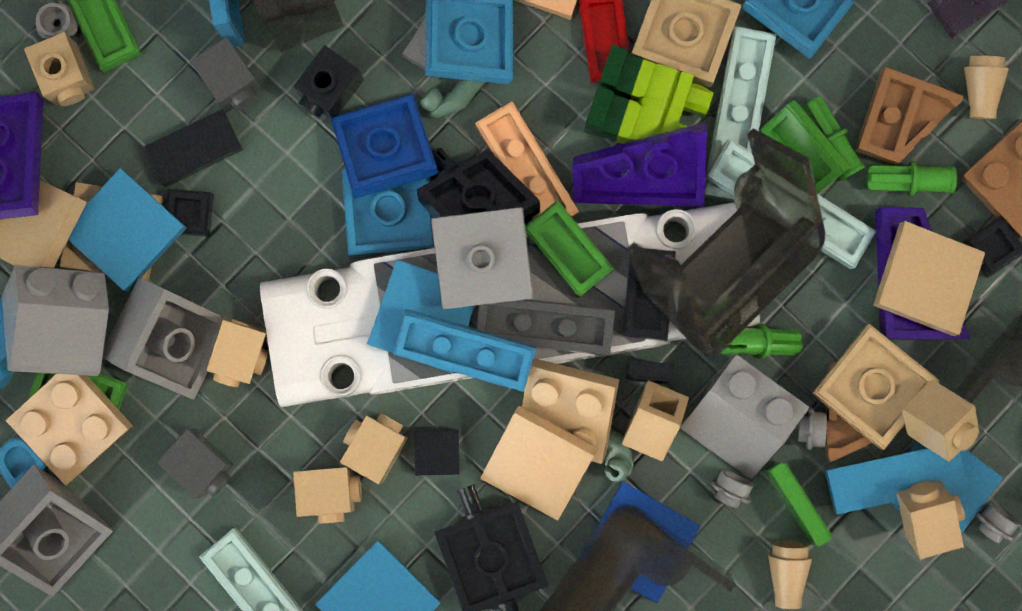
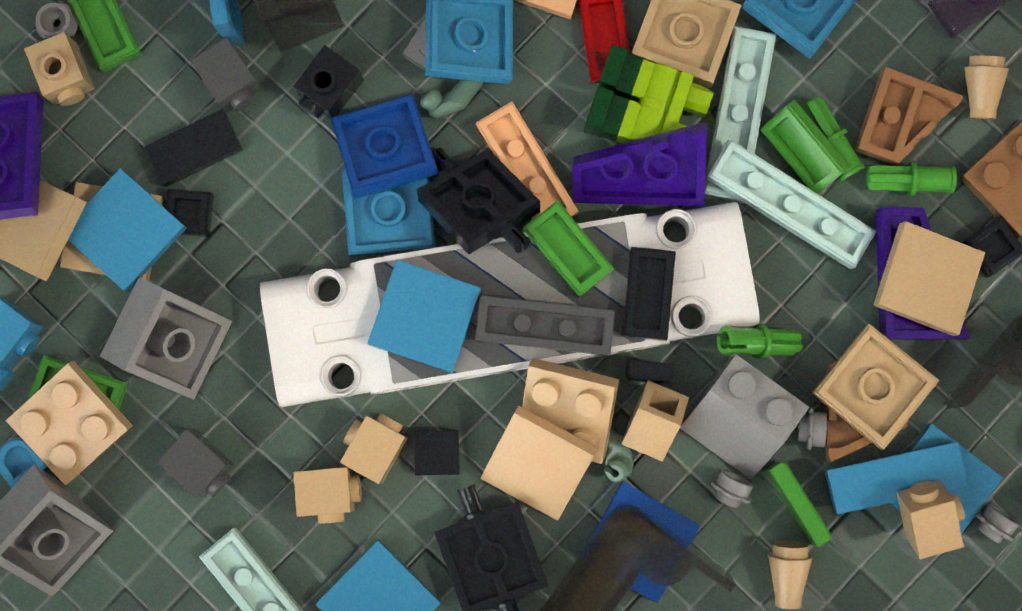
light grey slope [2,265,109,376] -> none
tan brick [206,316,269,387] -> none
dark azure tile [393,309,537,392] -> none
light grey plate [431,207,534,309] -> none
clear smoke windscreen [627,128,826,356] -> none
tan brick [902,380,979,462] -> none

